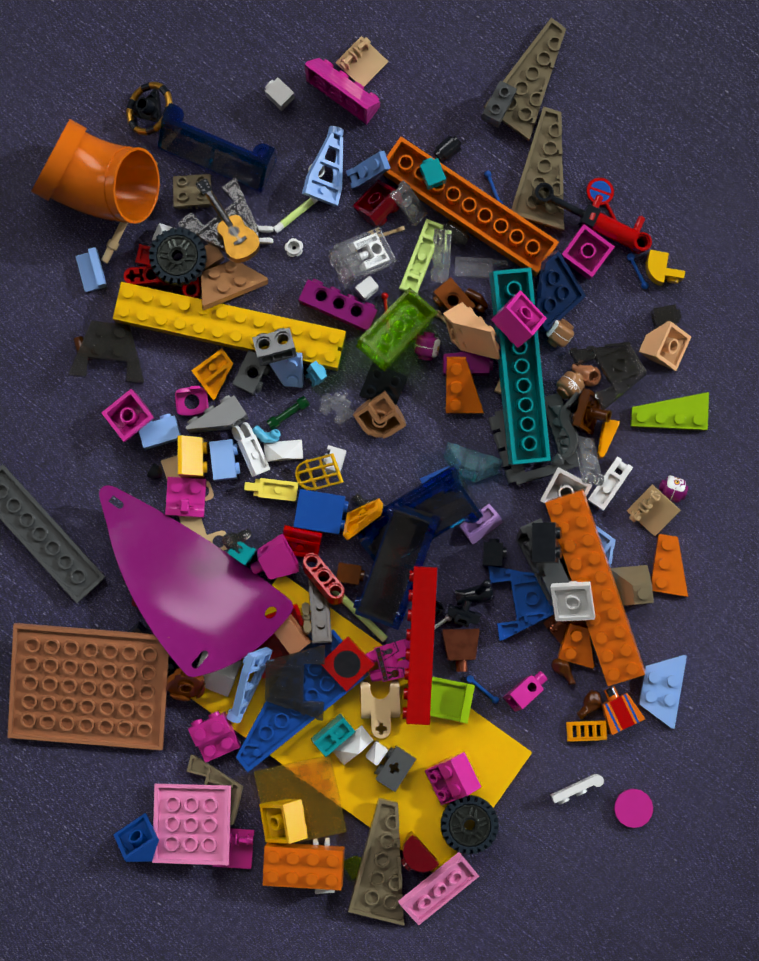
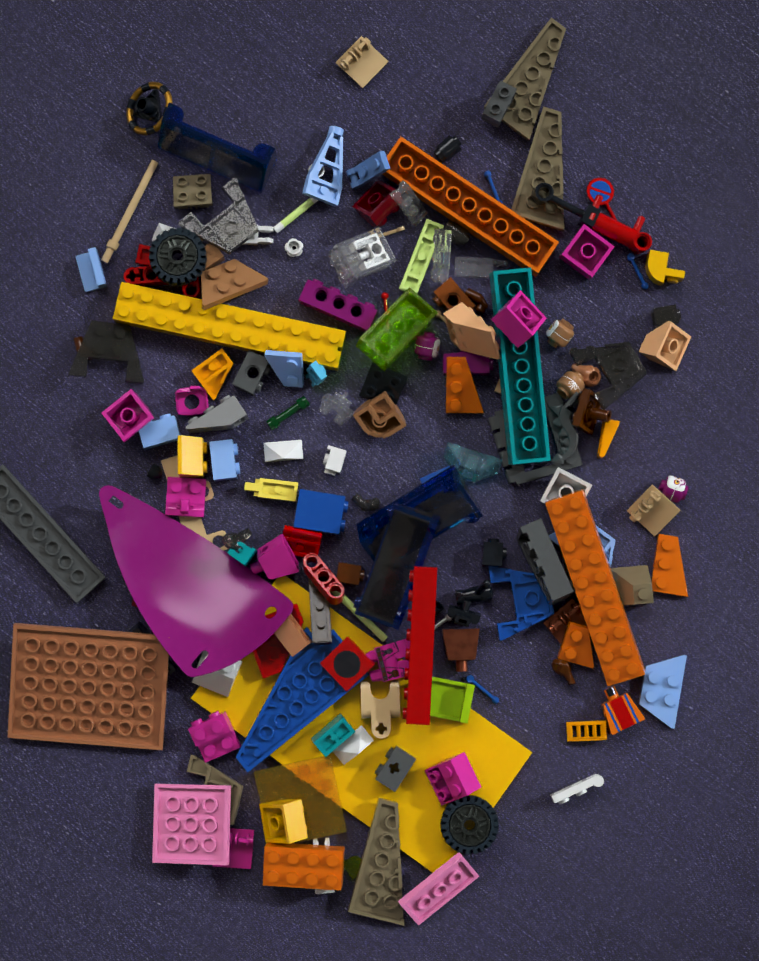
orange cylinder [31,119,160,224] -> none
blue slope [113,813,159,862] -> none
dark orange plate [166,668,205,701] -> none
piece [196,179,260,263] -> none
light blue plate [226,647,273,723] -> none
white hinge [231,422,270,477] -> none
dark grey brick [252,328,297,366] -> none
medium azure arm [252,425,281,443] -> none
white brick [265,78,295,111] -> none
clear smoke wing [265,645,325,721] -> none
yellow window [295,453,344,490] -> none
dark tan piece [302,602,312,634] -> none
dark pink slope [305,58,380,125] -> none
light orange wing [343,498,383,540] -> none
white slope [355,276,379,301] -> none
white slope [366,741,388,766] -> none
dark red brick [401,831,439,872] -> none
teal brick [420,158,446,190] -> none
lavender slope [459,504,503,544] -> none
dark pink torso [503,671,548,712] -> none
black brick [532,522,562,563] -> none
dark blue plate [535,250,586,332] -> none
white hinge [551,581,595,621] -> none
clear plate [576,436,604,486] -> none
reddish brown animal [577,690,601,719] -> none
white plate [587,456,633,511] -> none
dark pink tile [614,788,653,828] -> none
lime wing [630,392,709,431] -> none

